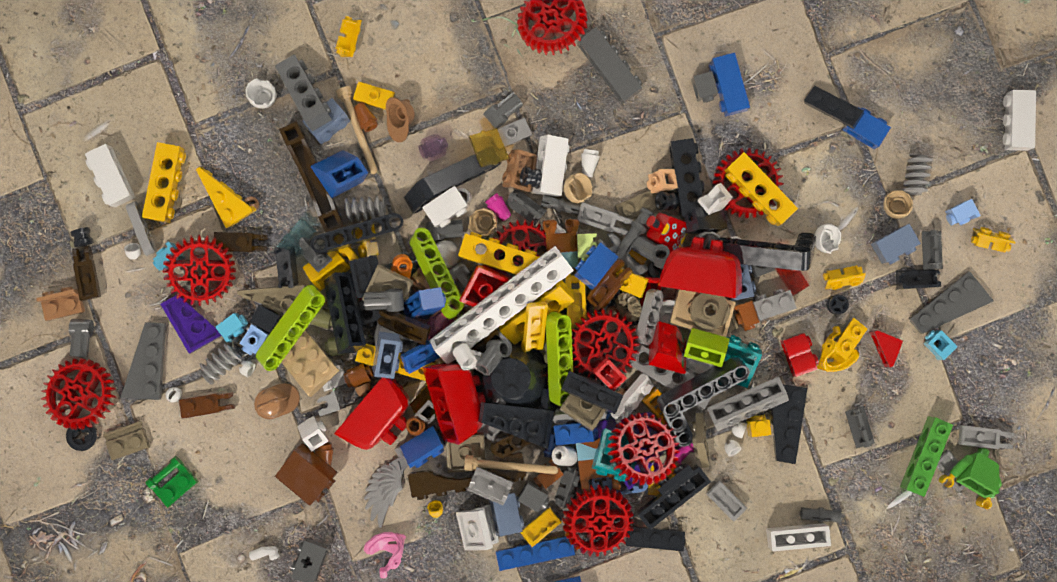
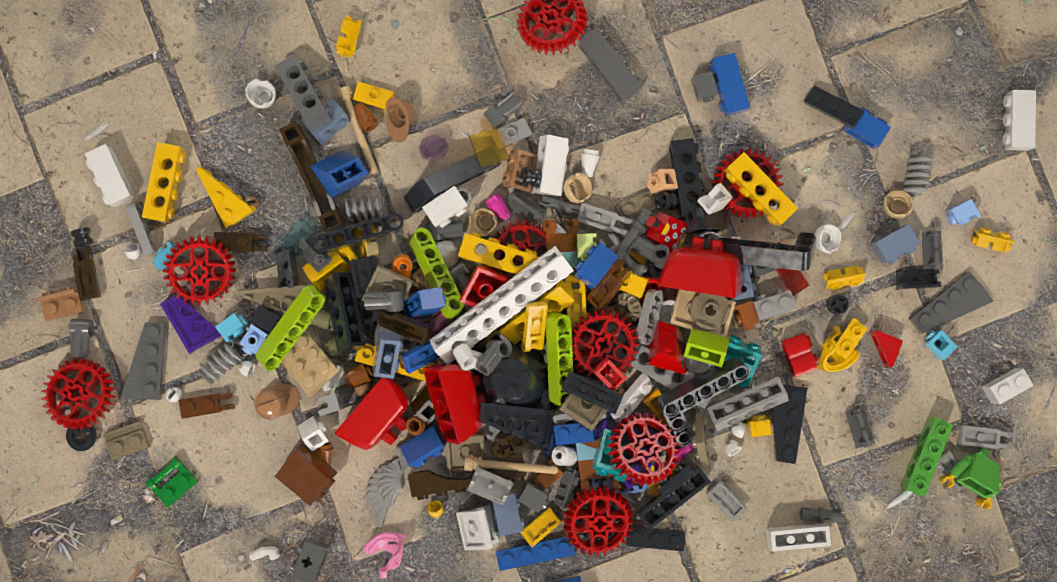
none -> white brick [982,368,1033,404]

